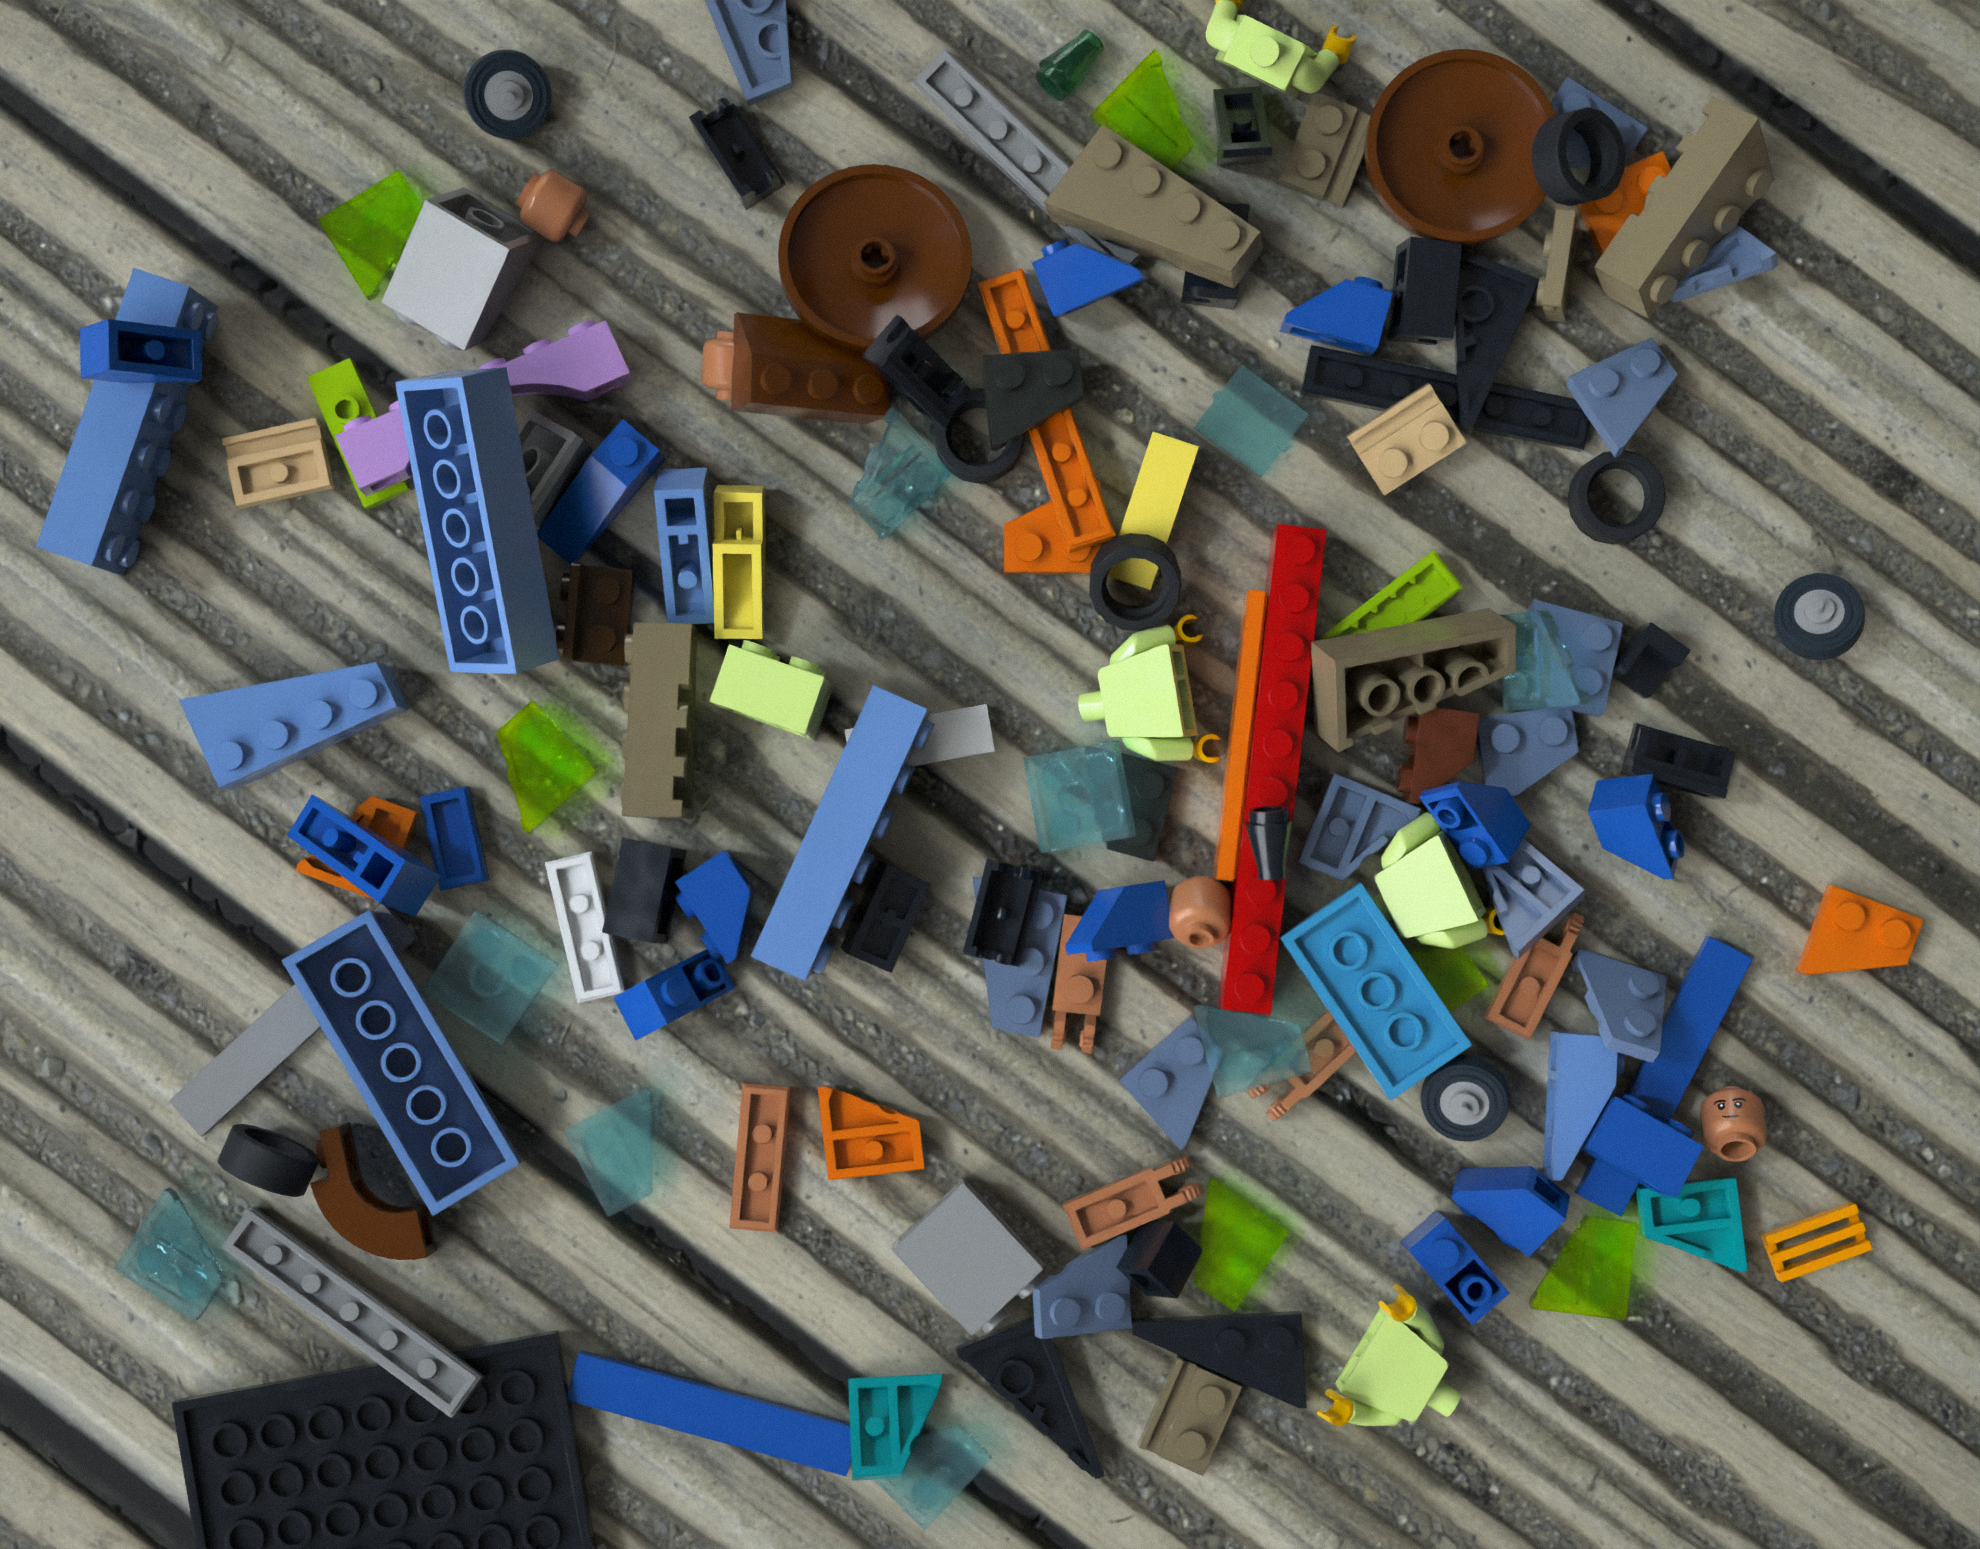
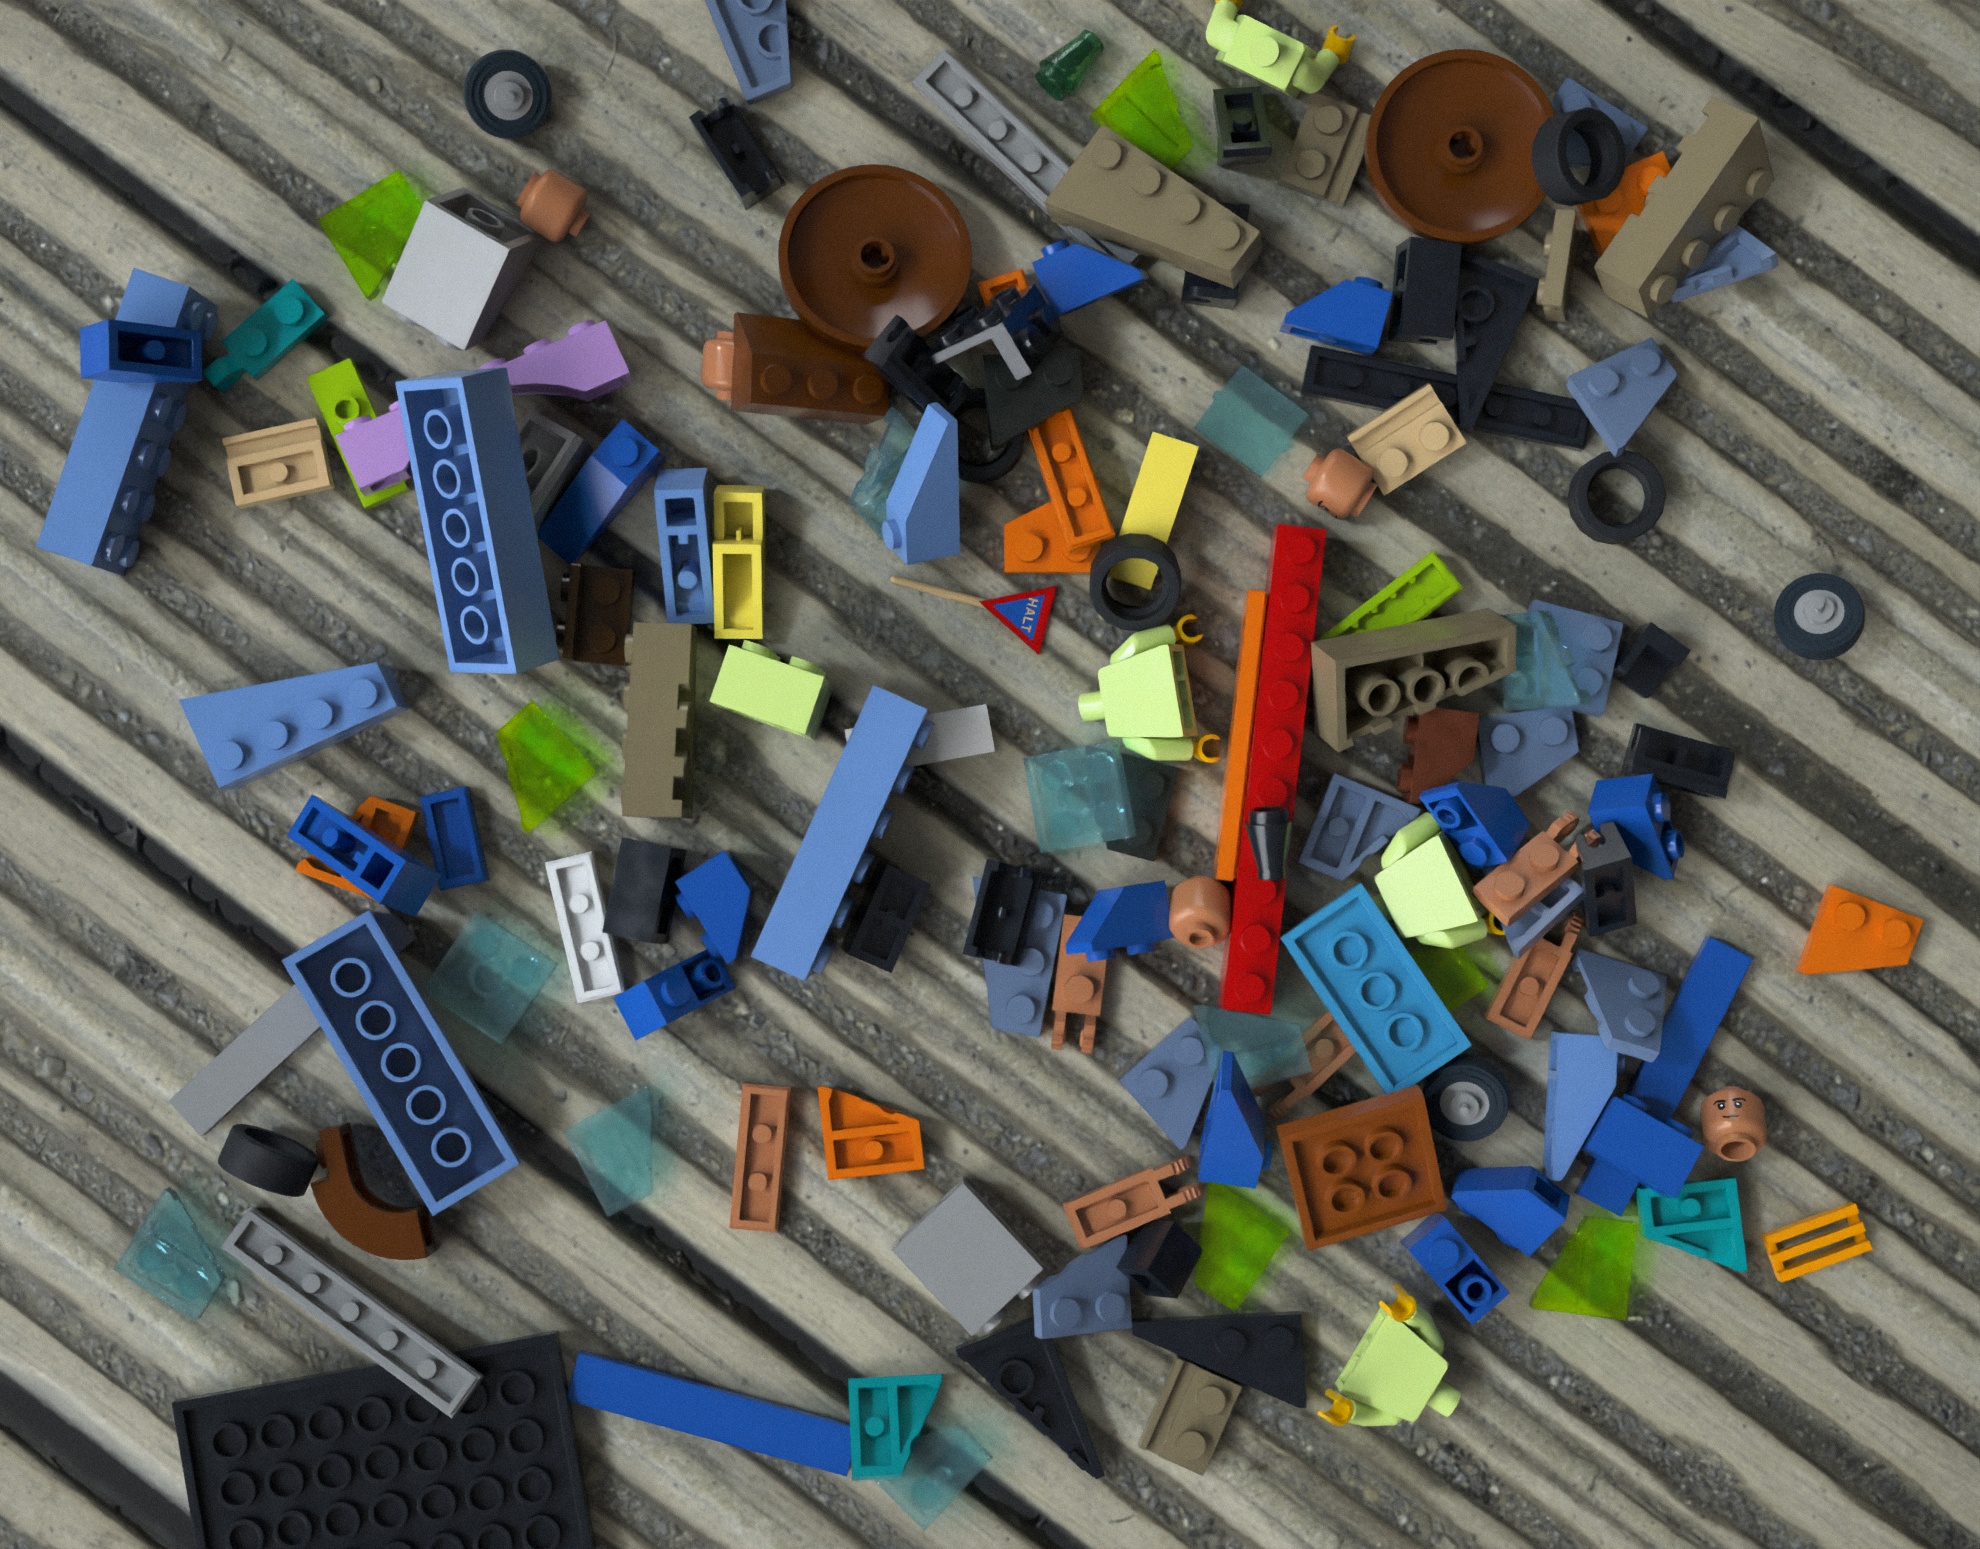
none -> teal plate [202,279,329,393]
none -> medium blue slope [882,402,960,565]
none -> piece [890,575,1057,655]
none -> black bracket [927,284,1064,380]
none -> blue slope [1198,1050,1273,1189]
none -> dark orange plate [1276,1085,1447,1251]
none -> nougat head [1302,448,1377,520]
none -> nougat hinge [1472,810,1602,927]
none -> black hinge [1576,821,1637,937]

